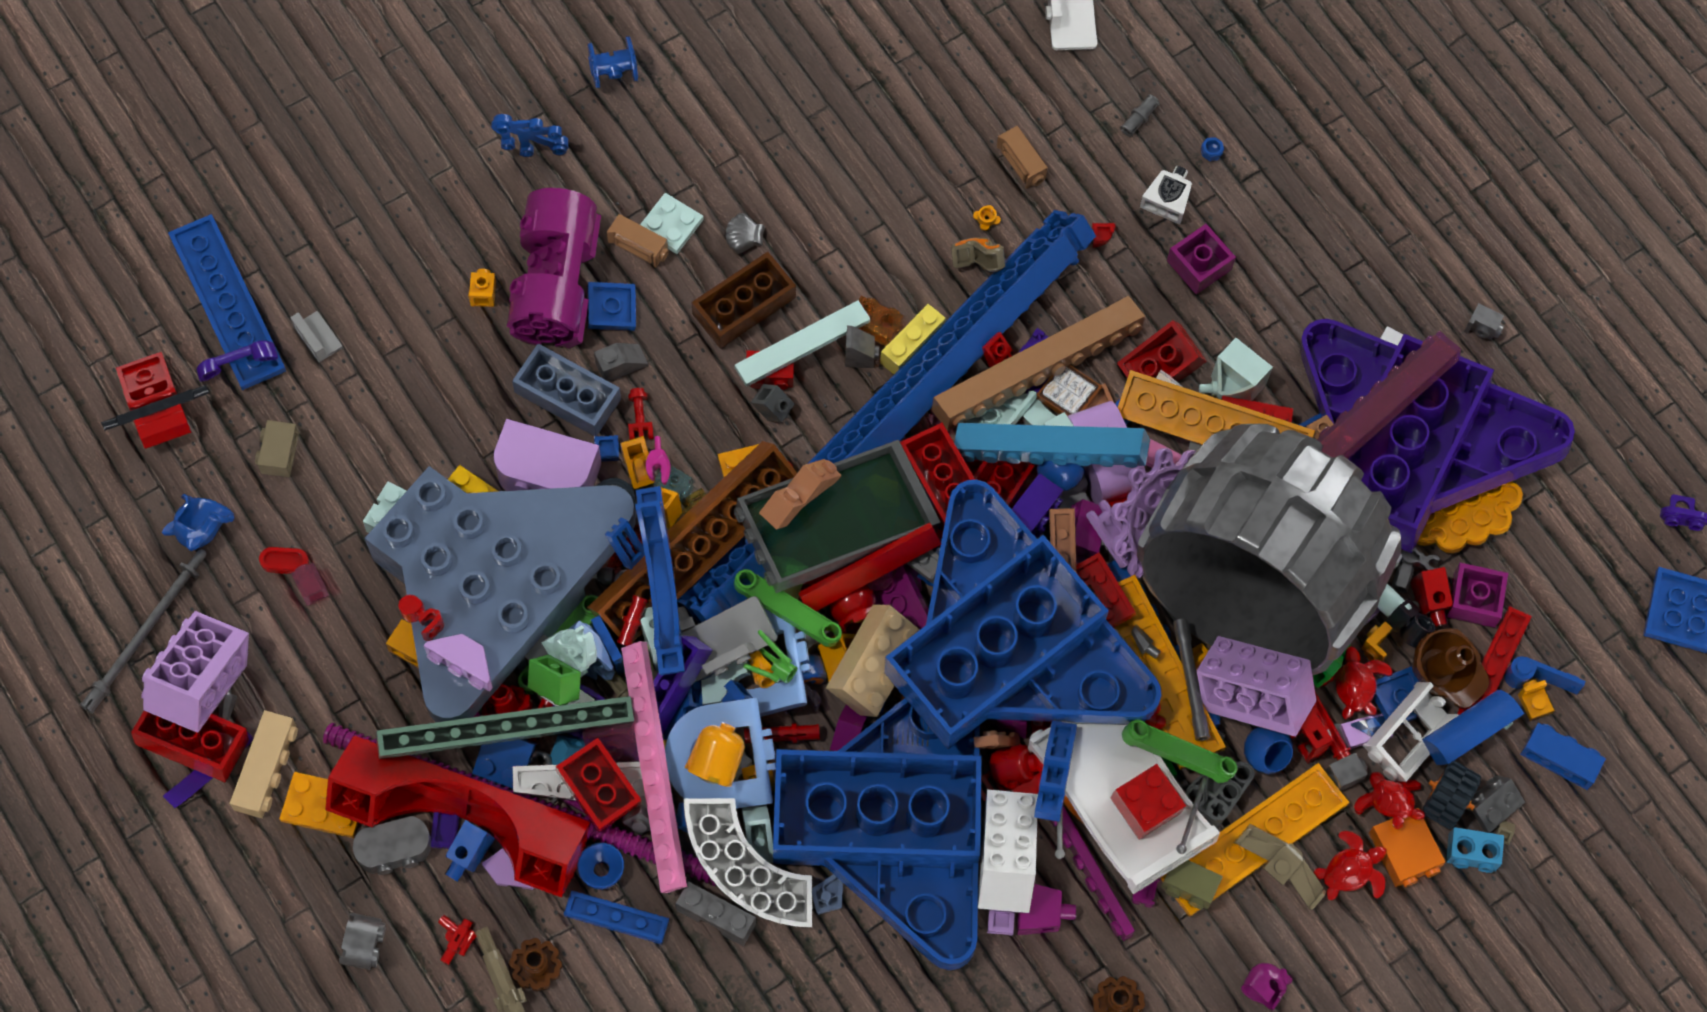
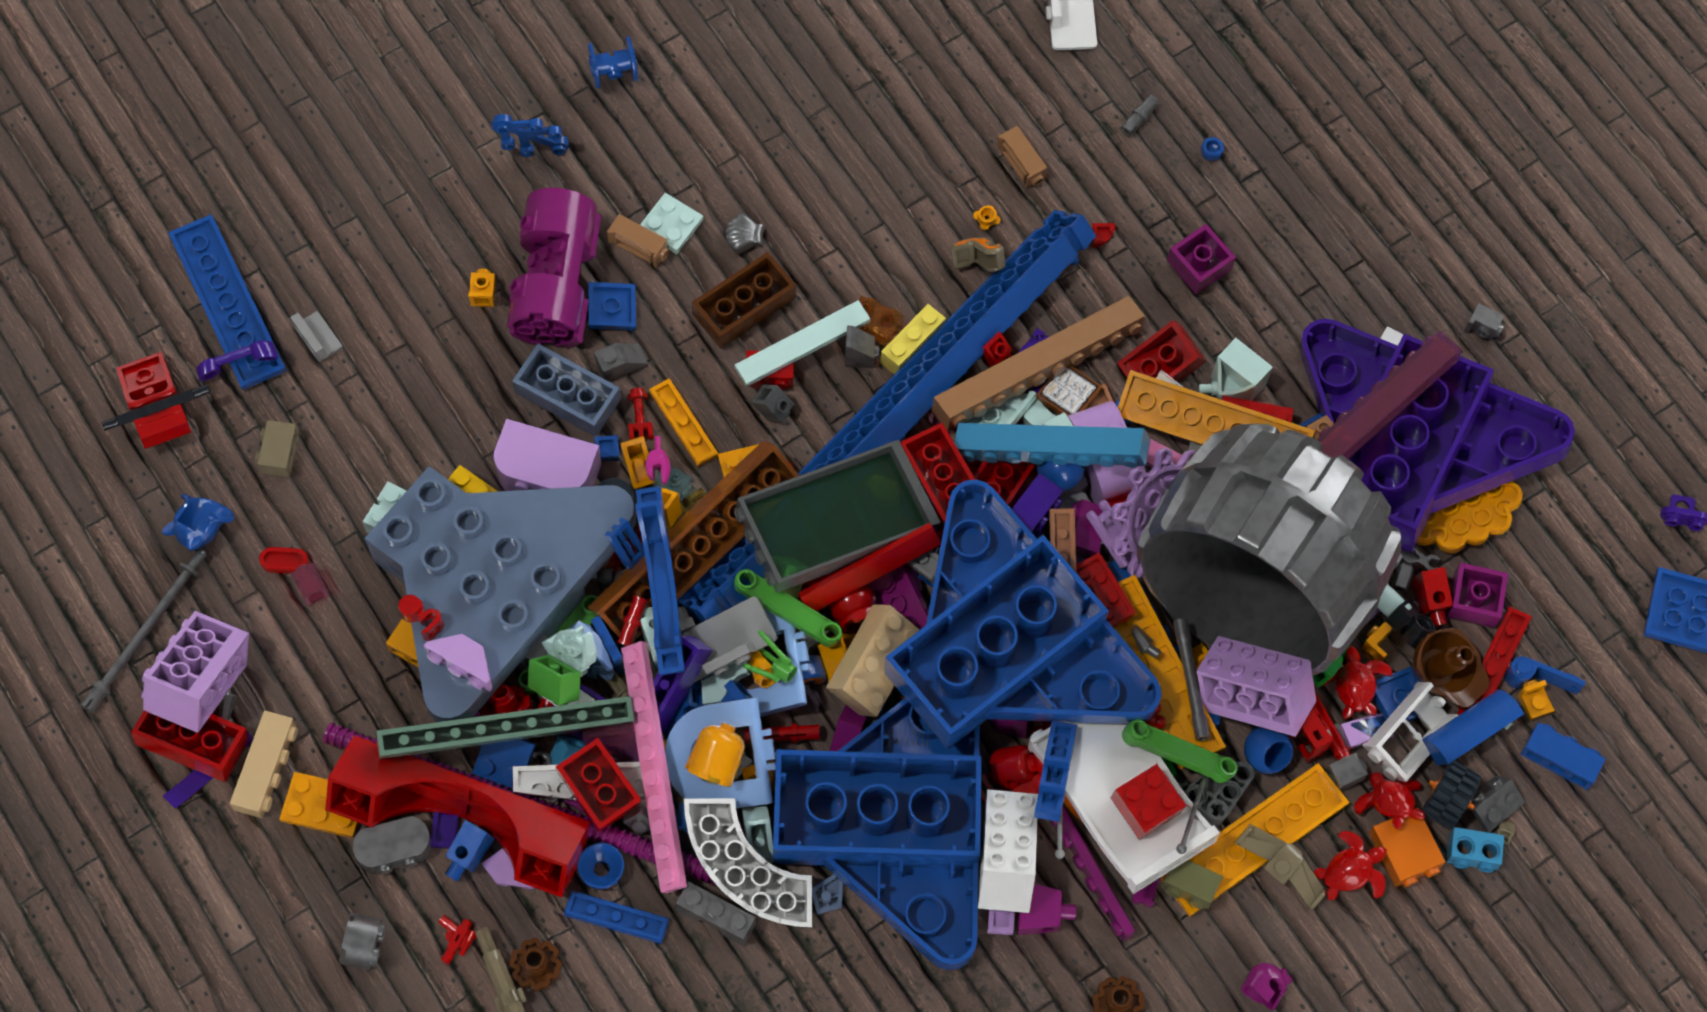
nougat arch [759,459,842,530] -> none
nougat hinge [974,731,1020,750] -> none
white torso [1140,166,1192,225] -> none
none -> light orange tile [649,378,718,468]

